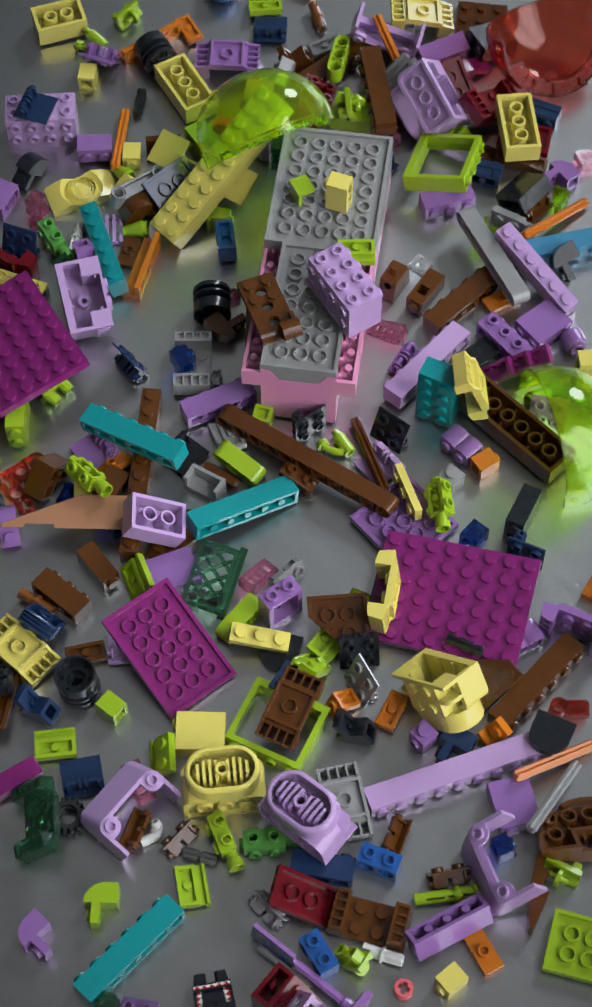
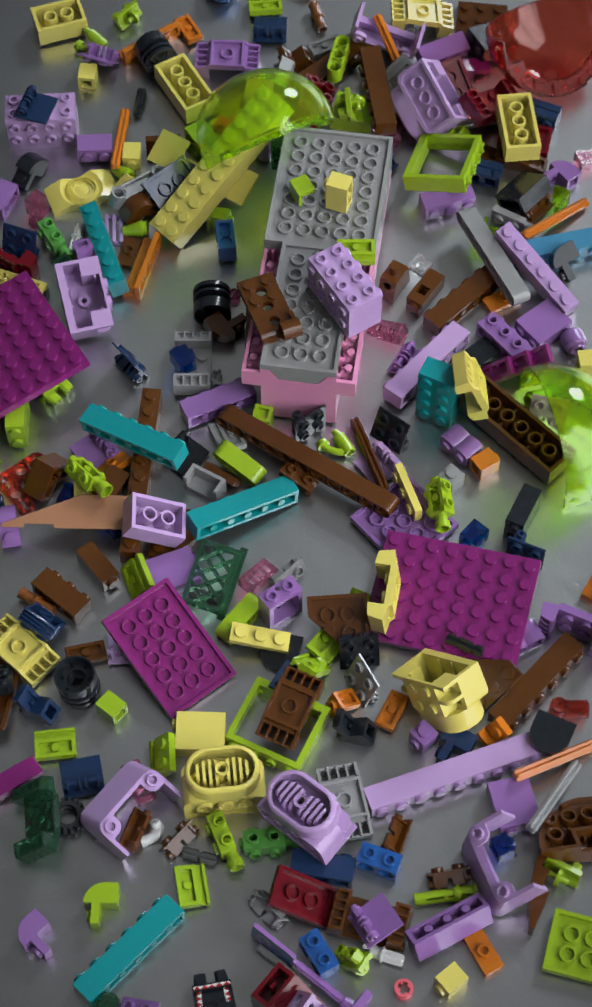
none -> medium lavender hinge [348,892,404,949]

